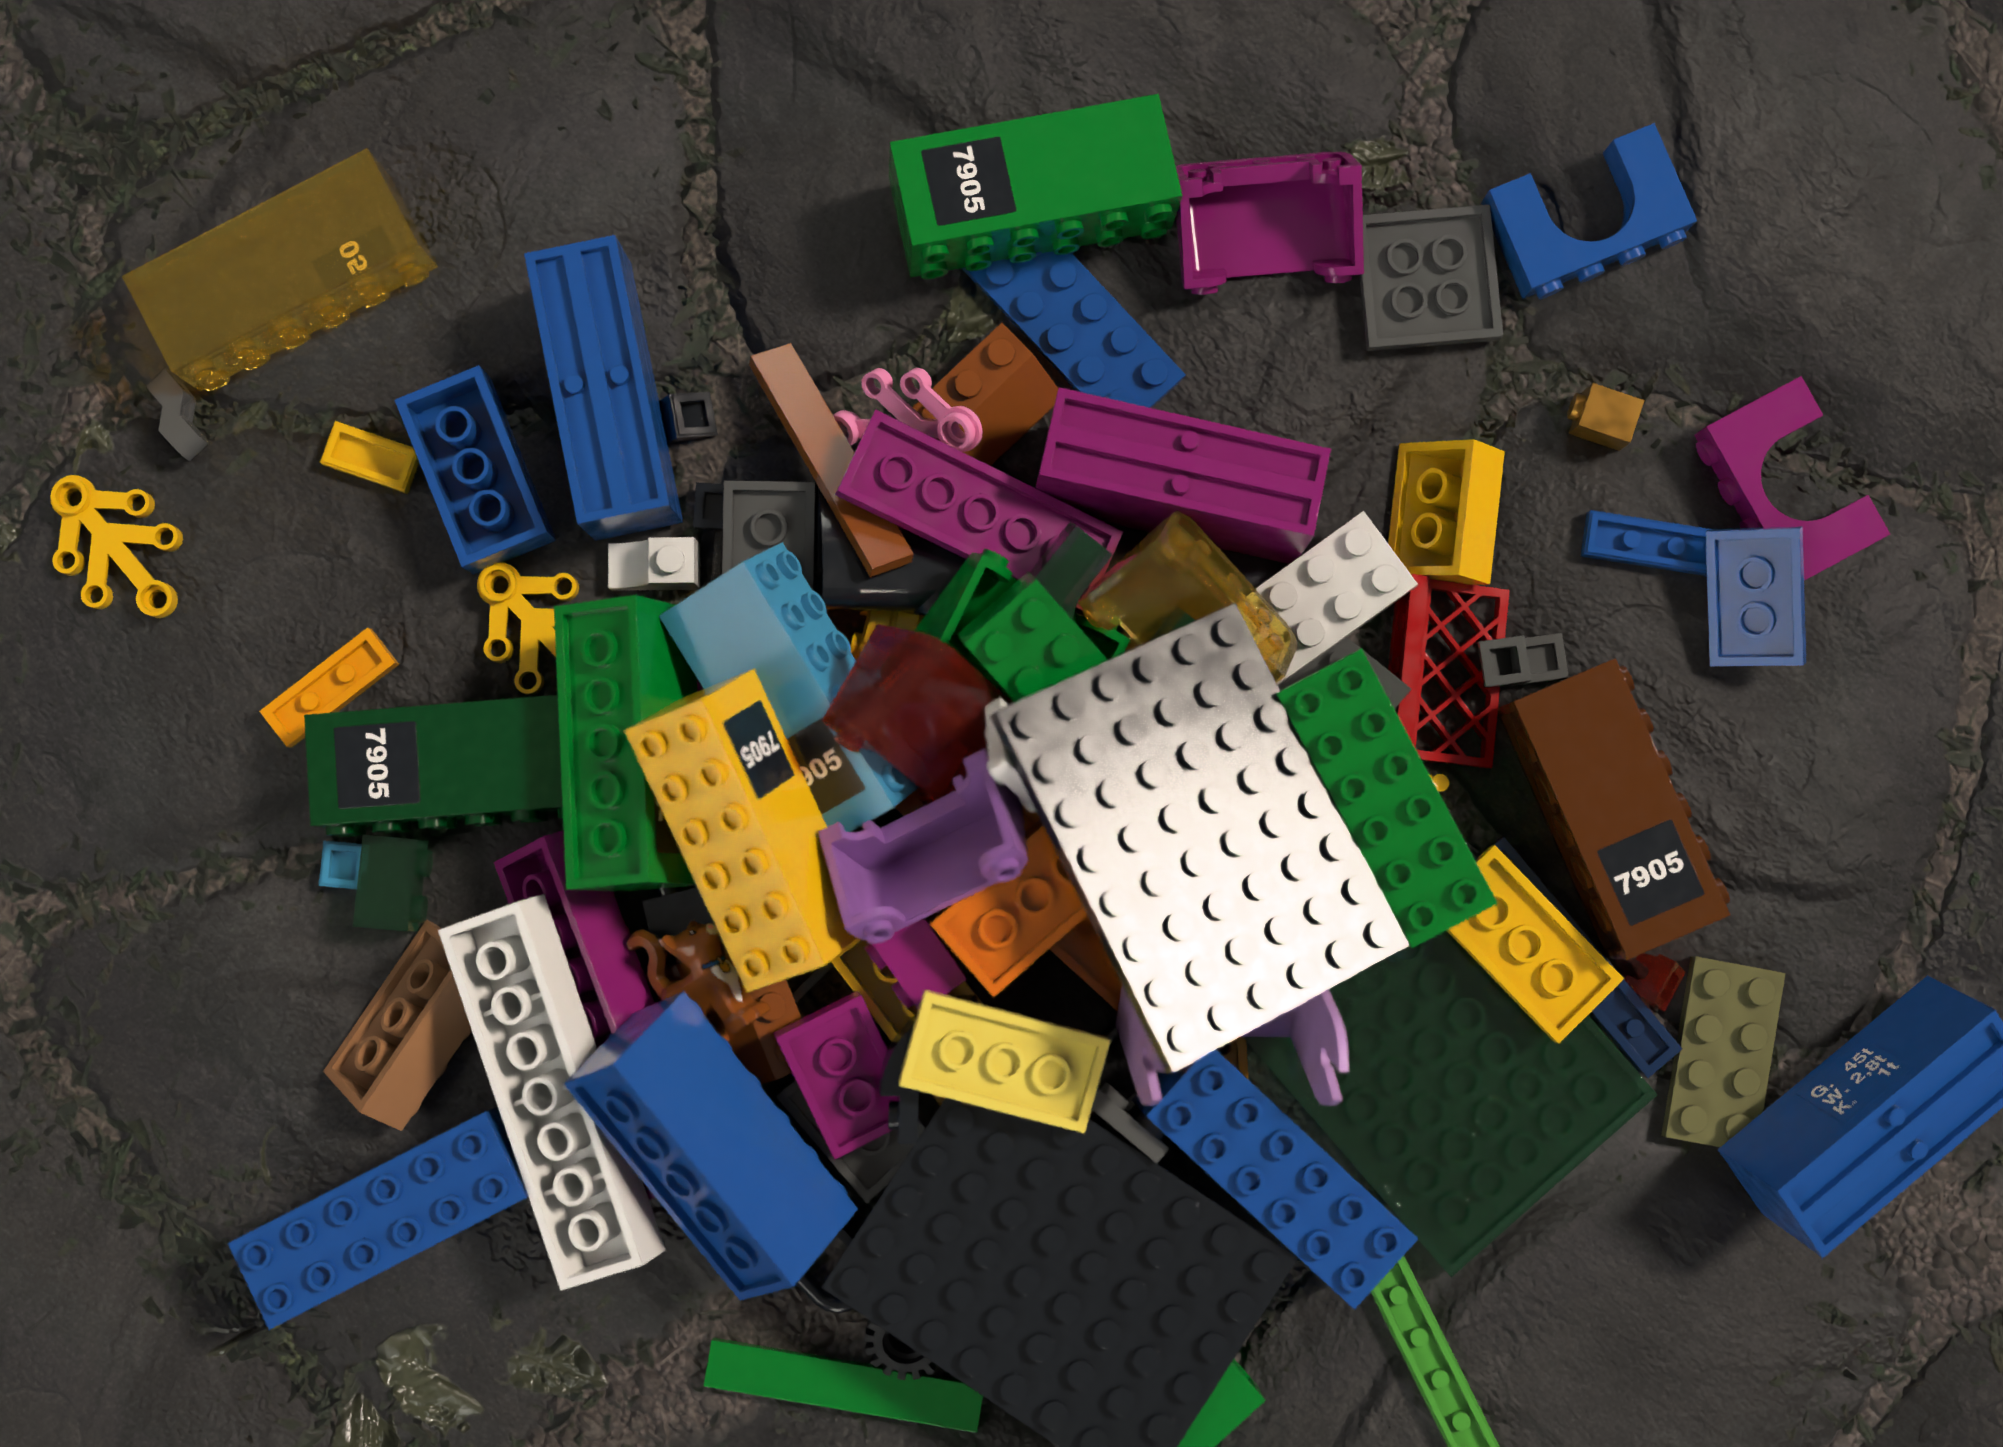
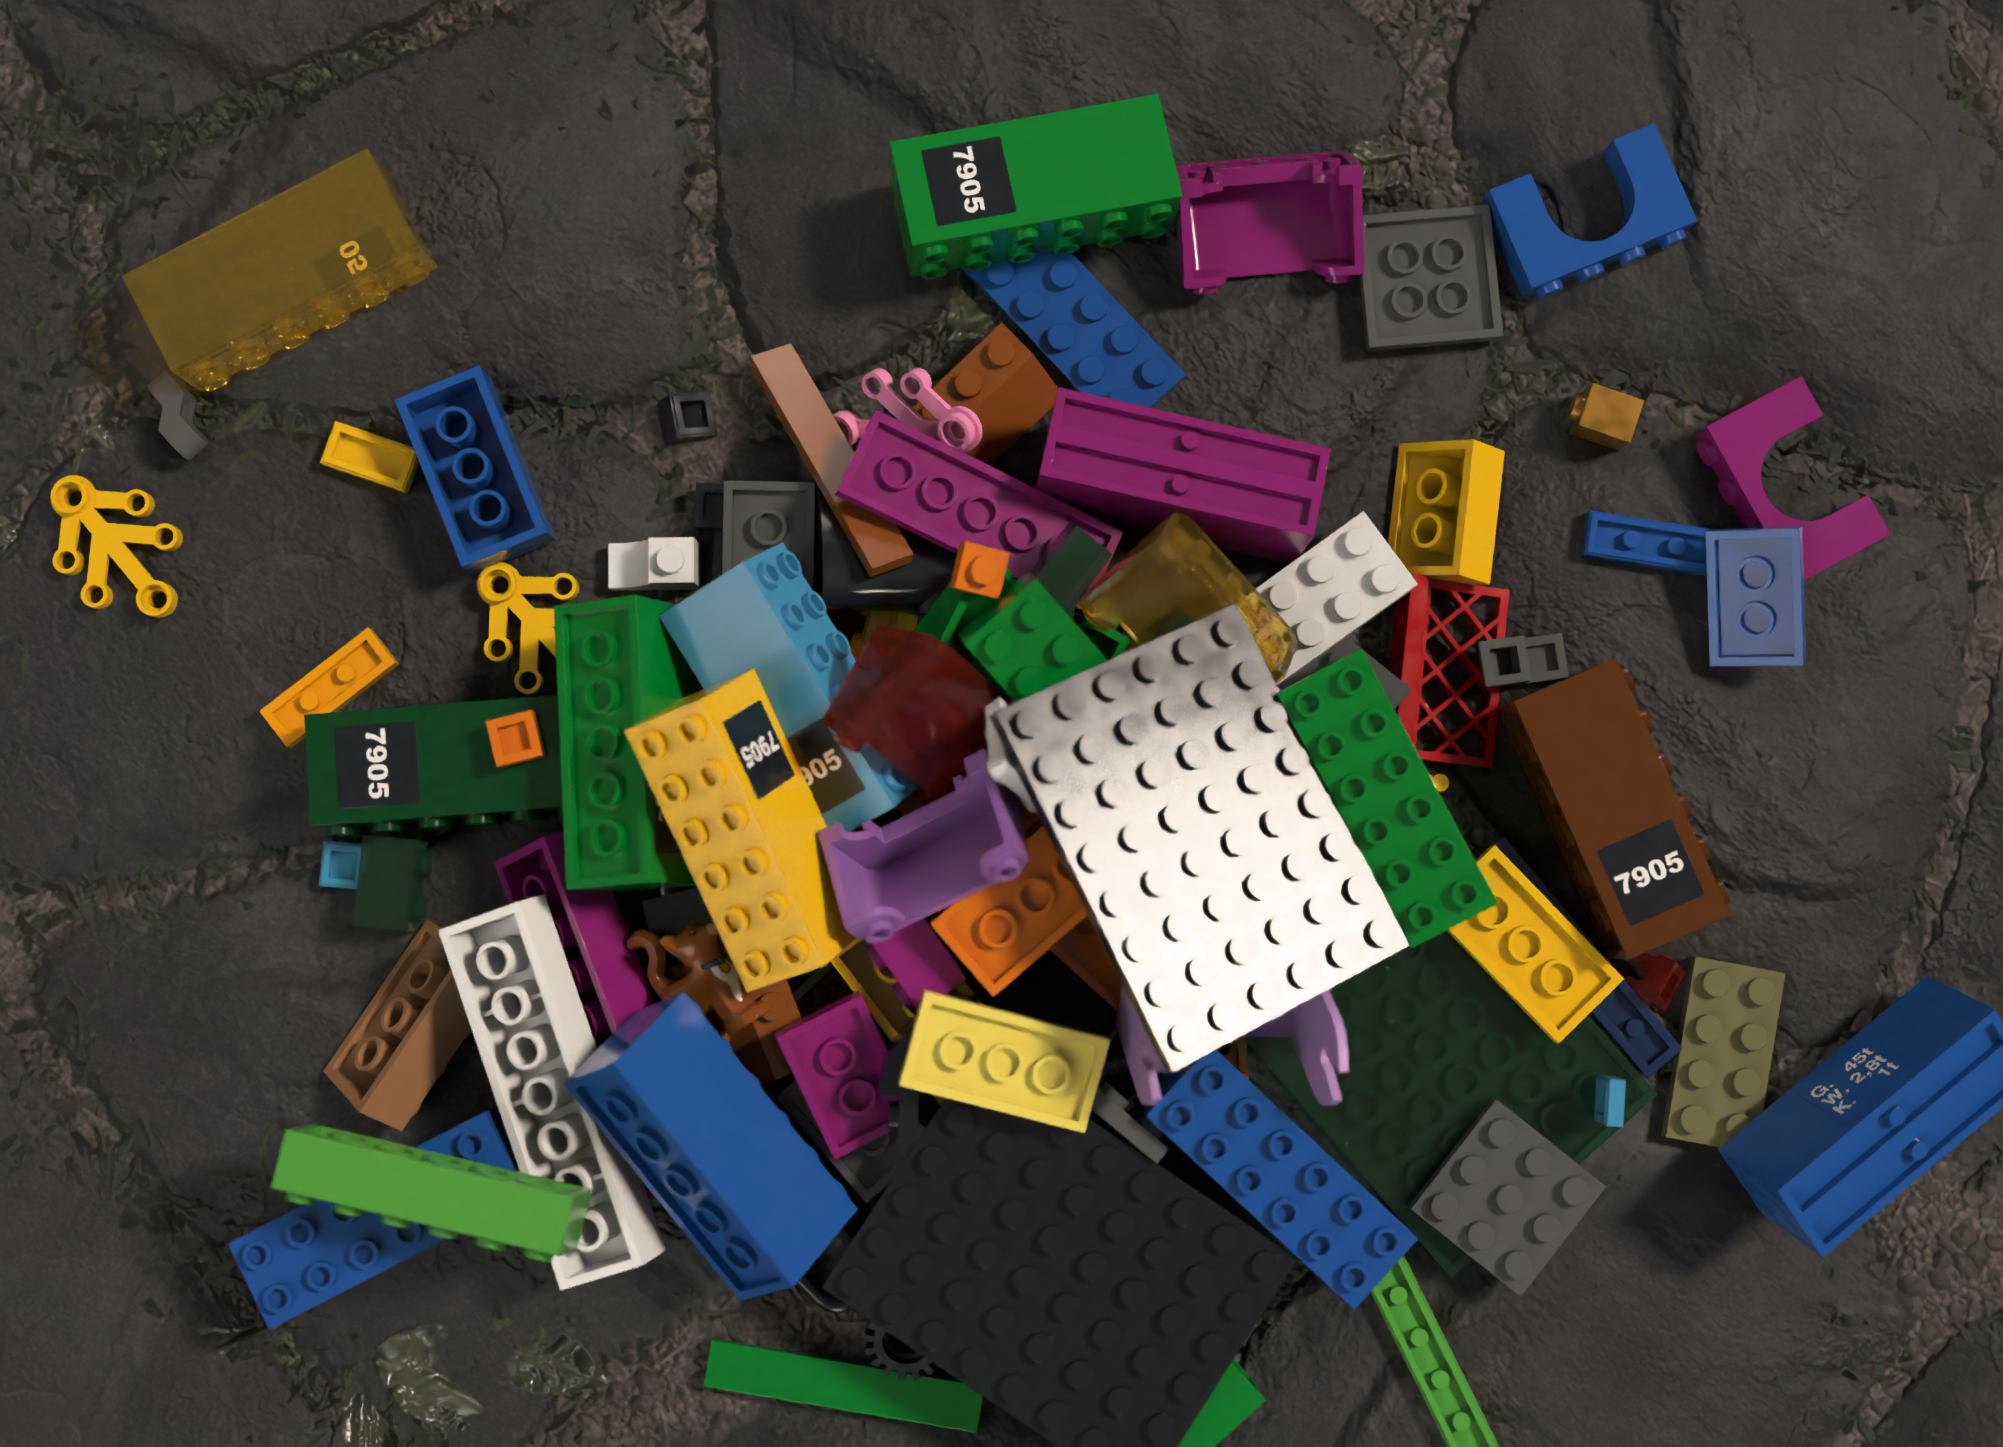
blue brick [524,235,683,541] -> none
none -> bright green brick [271,1124,592,1261]
none -> orange plate [485,710,546,768]
none -> orange plate [949,541,1010,599]
none -> dark grey plate [1408,1098,1606,1297]
none -> dark azure tile [1594,1075,1626,1127]

